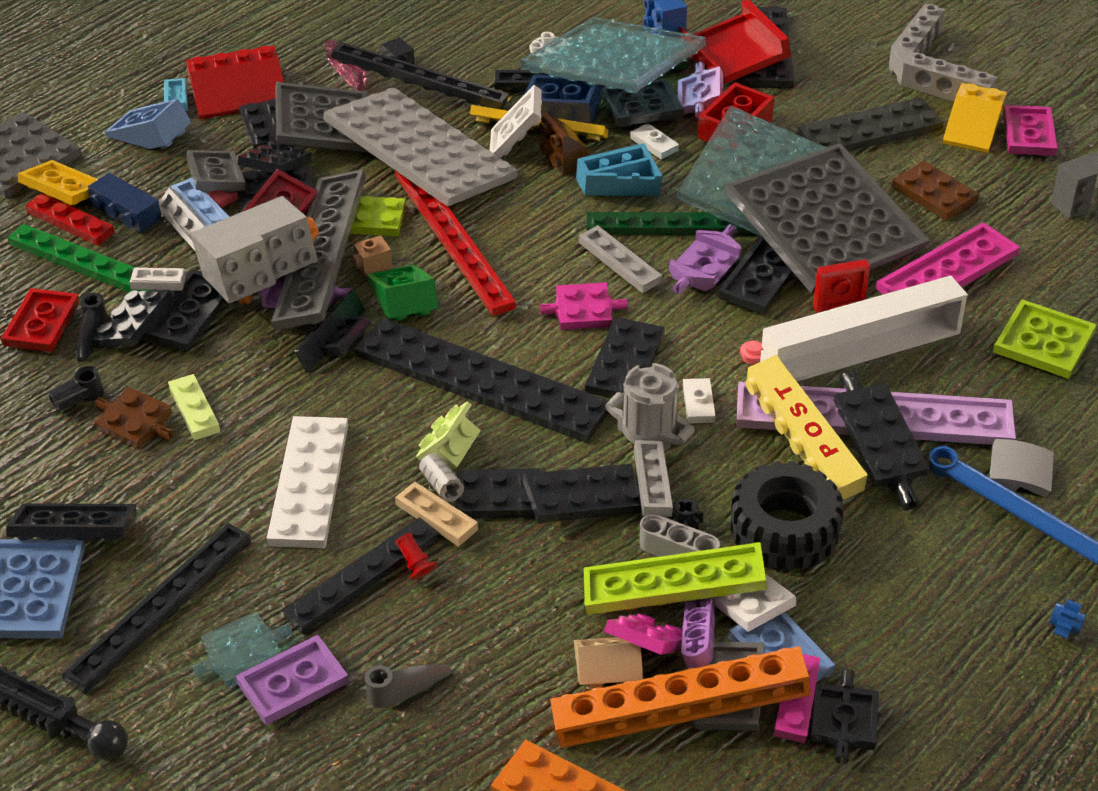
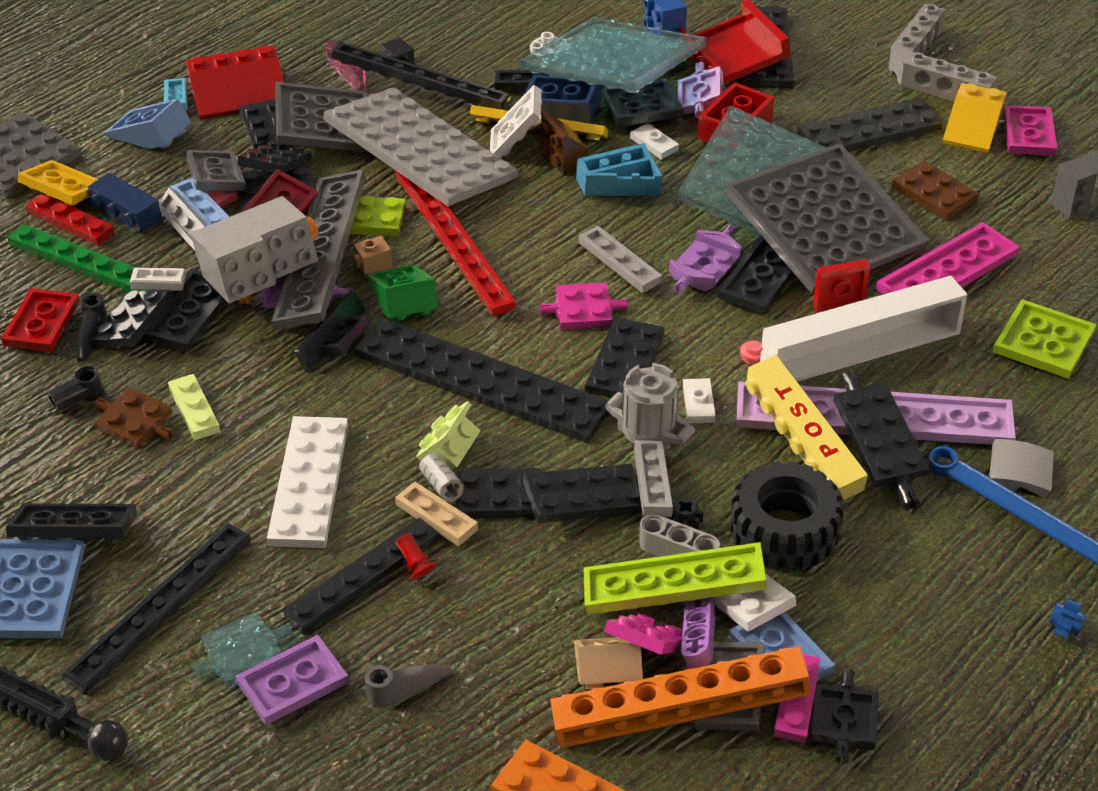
dark green plate [587,211,761,235] -> none

